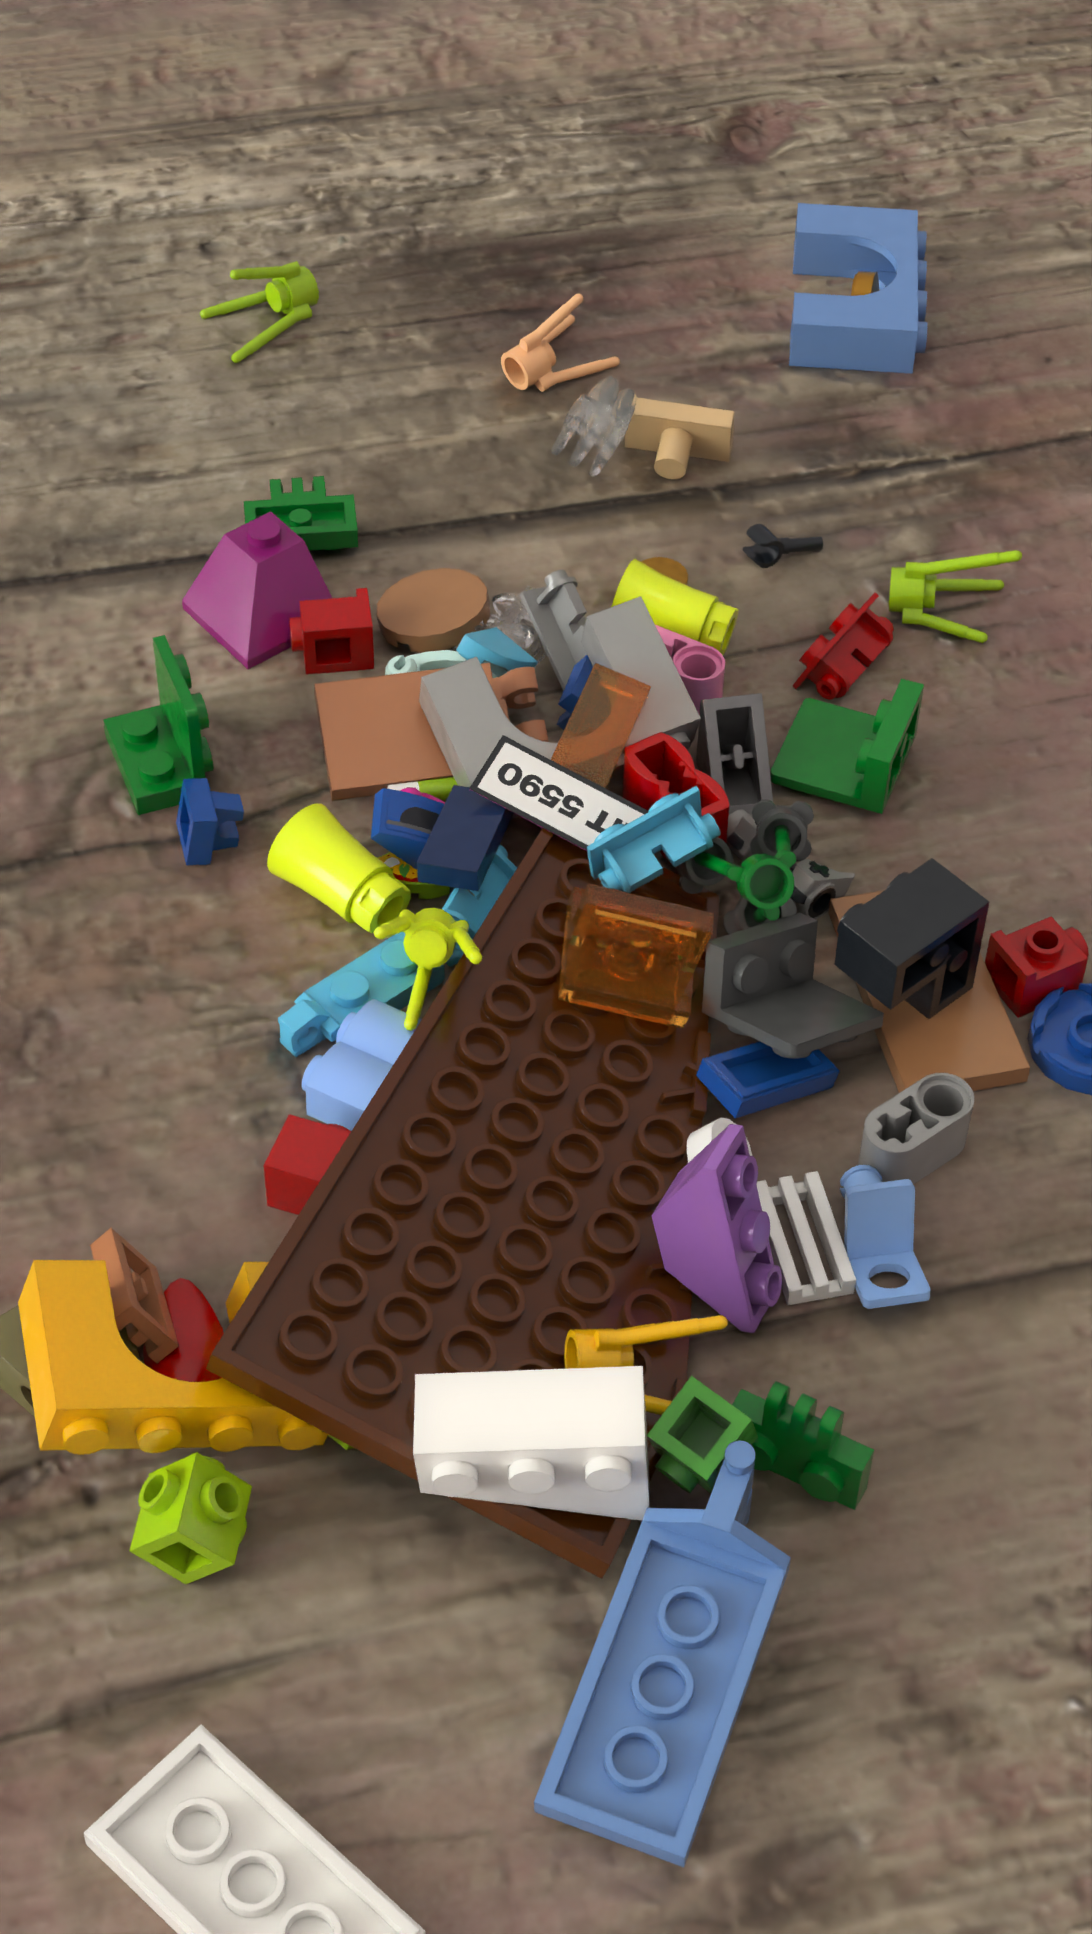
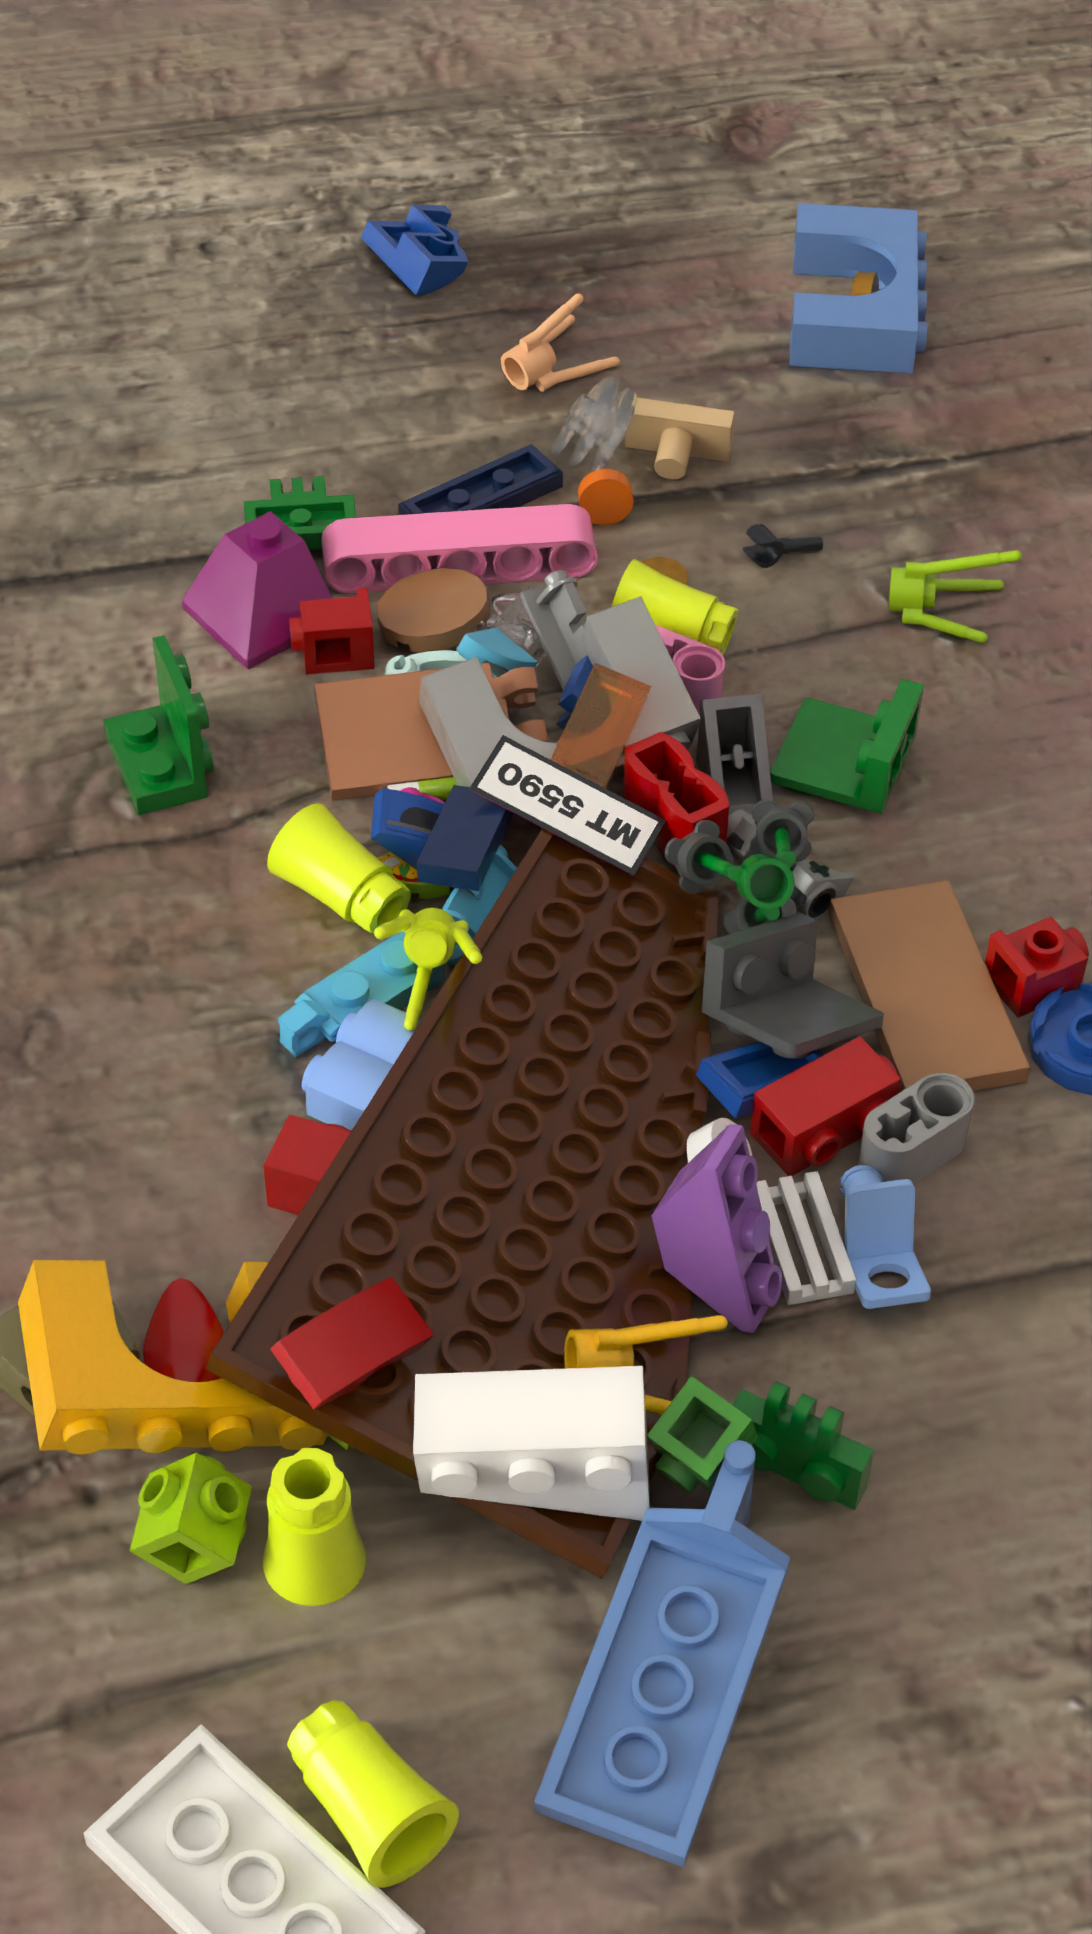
nougat tile [90,1228,179,1363] -> none
blue tile [176,778,244,865] -> none
lime plant [200,261,319,363] -> none
clear orange bracket [558,883,714,1029] -> none
medium azure hinge [587,786,721,896] -> none
red hinge [792,592,894,700] -> none
black brick [834,858,990,1019] -> none
none -> neon yellow plant [263,1448,367,1606]
none -> red slope [270,1277,434,1410]
none -> neon yellow plant [287,1700,459,1888]
none -> bright pink beam [321,504,598,594]
none -> blue slope [361,205,468,295]
none -> dark blue tile [398,444,563,515]
none -> orange tile [577,469,634,525]
none -> red brick [750,1036,901,1176]

